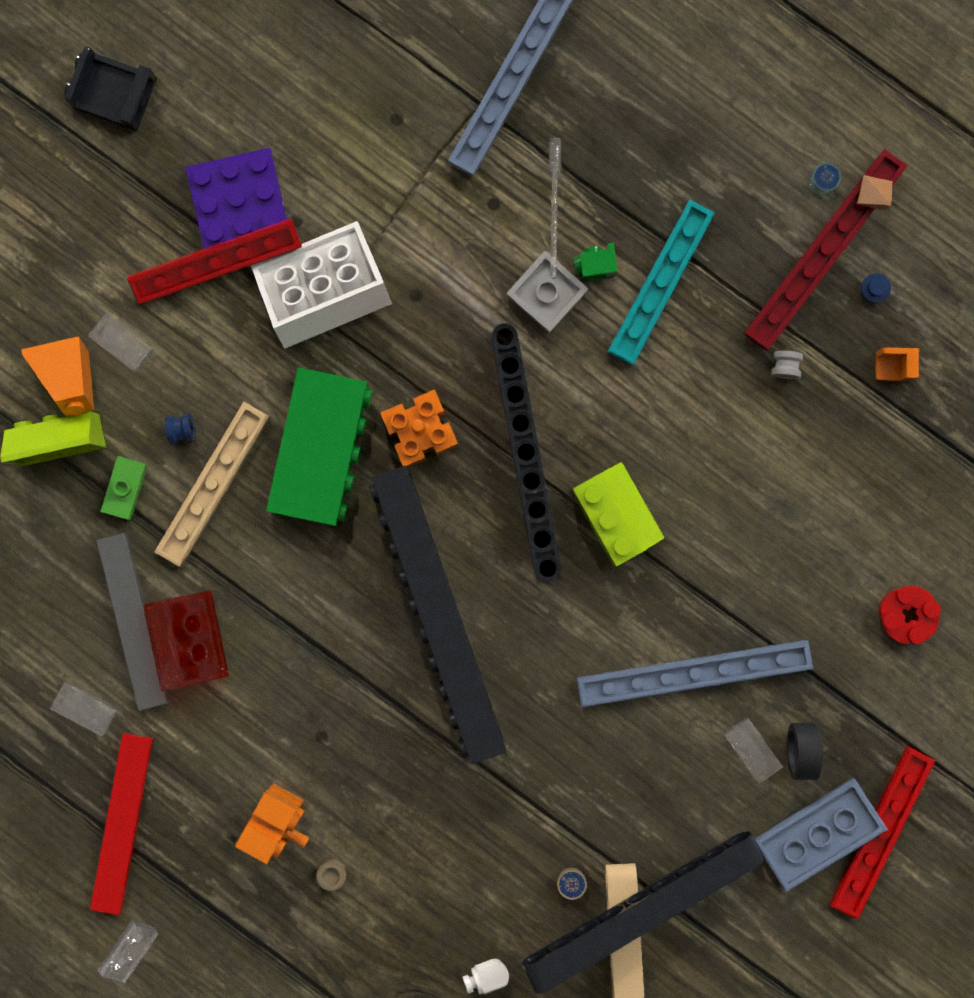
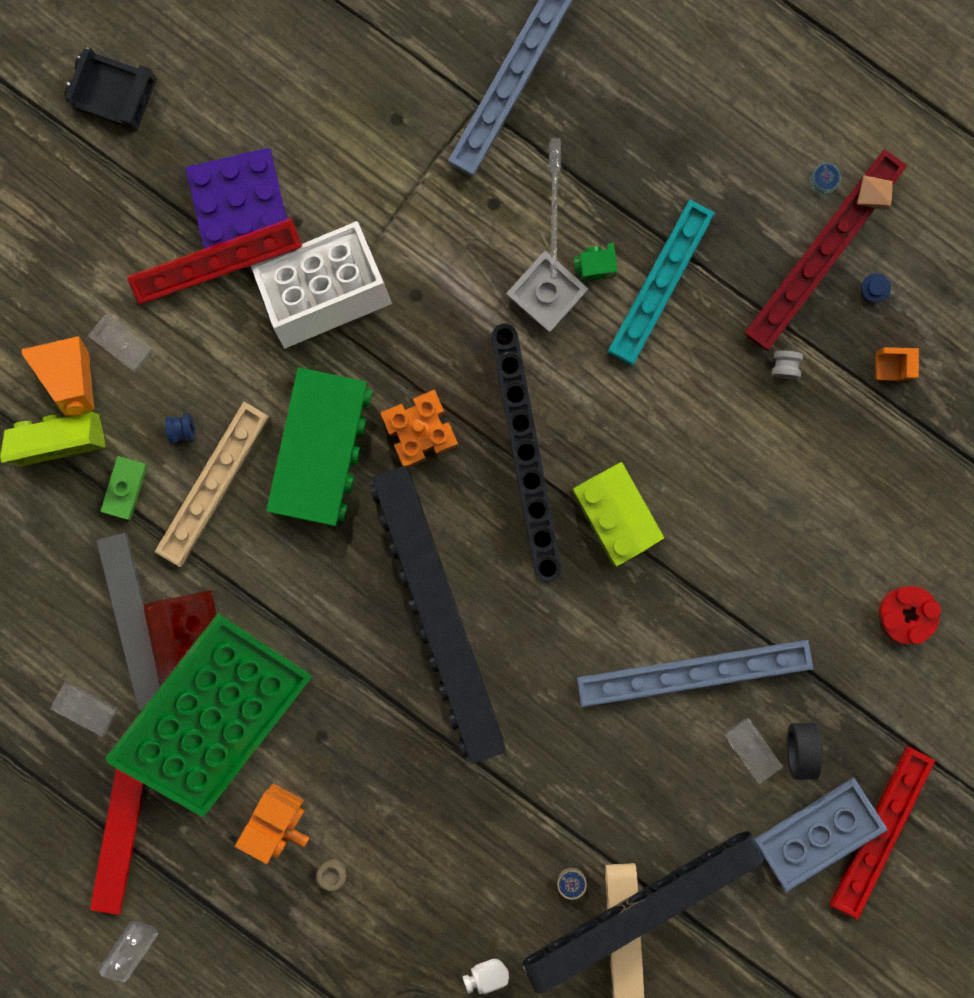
none -> green plate [106,613,312,817]

